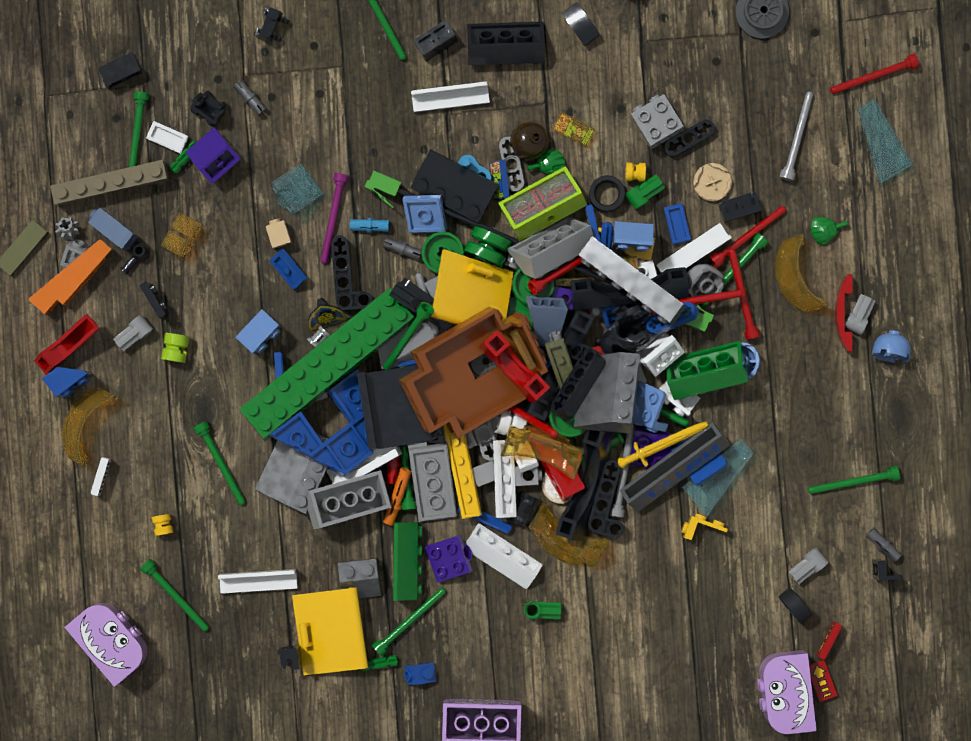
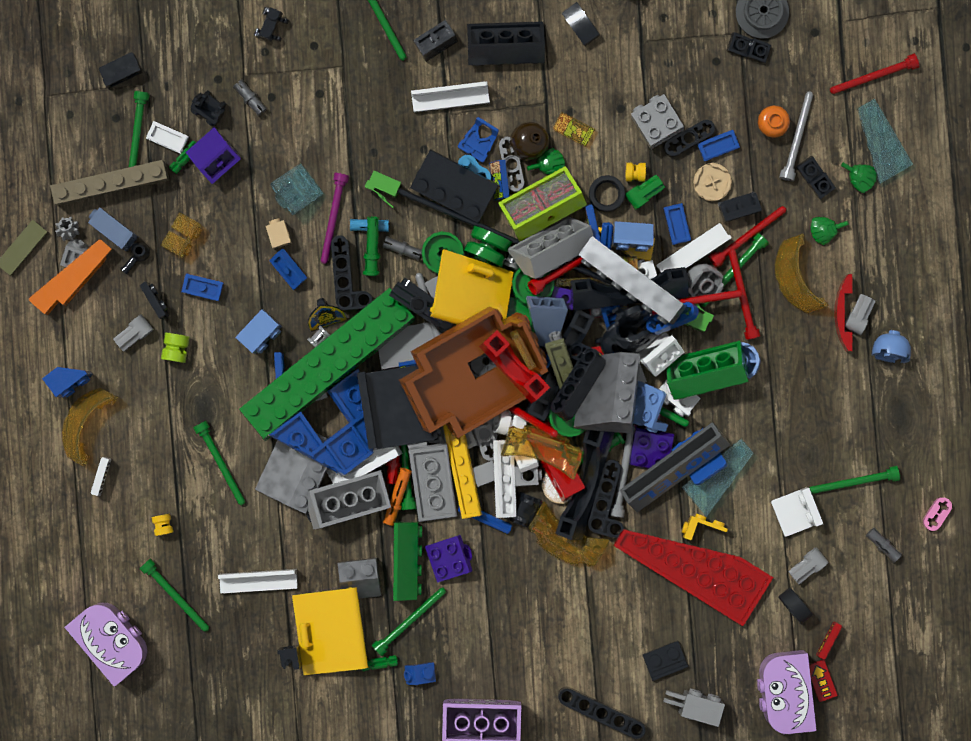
red arch [34,314,100,375] -> none
green piece [383,302,434,370] -> none
medium blue tile [403,195,447,233] -> none
white panel [465,523,543,589] -> none
green piece [523,600,561,619] -> none
yellow sword [617,422,708,468] -> none
black panel [872,559,902,581] -> none
none -> blue plate [181,274,224,301]
none -> green pin [363,216,381,276]
none -> blue piece [458,117,499,163]
none -> black beam [558,687,646,739]
none -> red wing [613,529,774,626]
none -> black plate [642,640,688,681]
none -> light grey brick [663,688,725,727]
none -> blue tile [697,130,740,162]
none -> black slope [726,32,771,63]
none -> orange piece [758,105,790,138]
none -> white bracket [771,487,823,536]
none -> black slope [796,156,836,199]
none -> green piece [841,162,877,193]
none -> bright pink beam [923,497,952,531]

